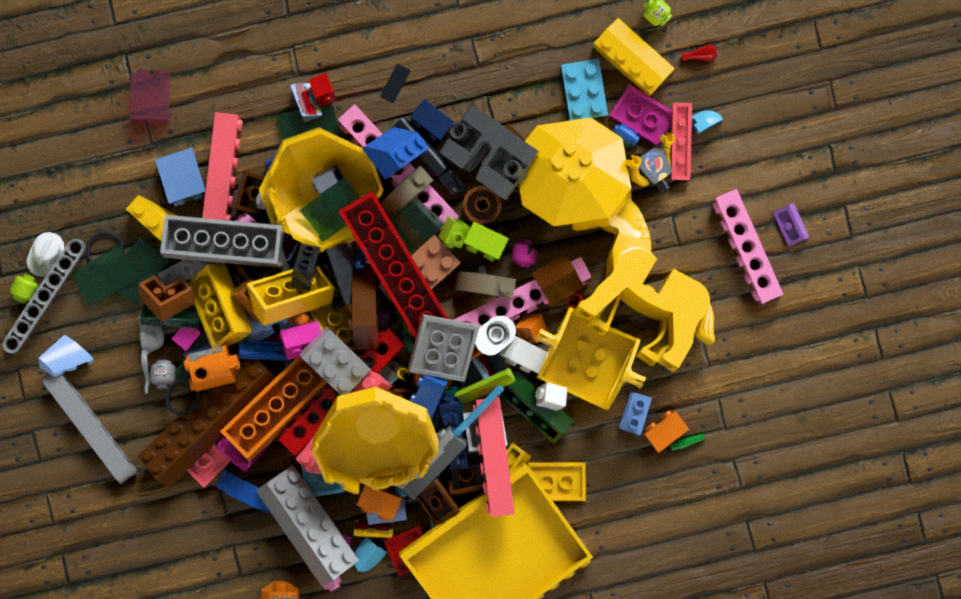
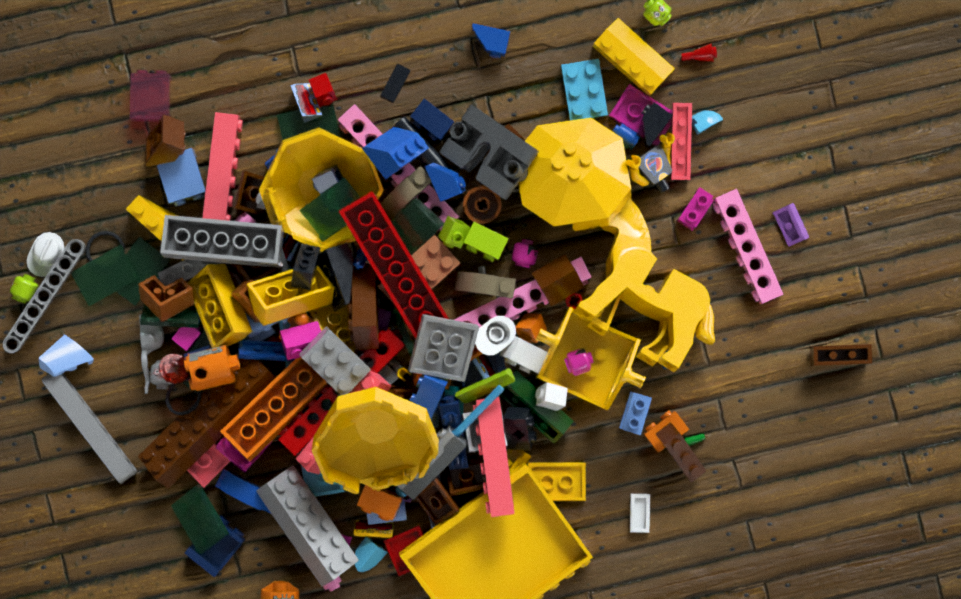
none -> reddish brown slope [145,114,186,167]
none -> clear red gear [158,354,189,384]
none -> clear green plate [171,485,229,555]
none -> dark blue panel [185,516,246,577]
none -> blue slope [425,163,466,202]
none -> blue slope [472,23,510,58]
none -> black brick [503,407,537,450]
none -> dark pink head [564,348,594,376]
none -> white tile [630,494,650,533]
none -> black slope [641,102,673,148]
none -> reddish brown brick [656,422,706,483]
none -> dark pink window [676,187,714,231]
none -> reddish brown brick [810,344,872,366]

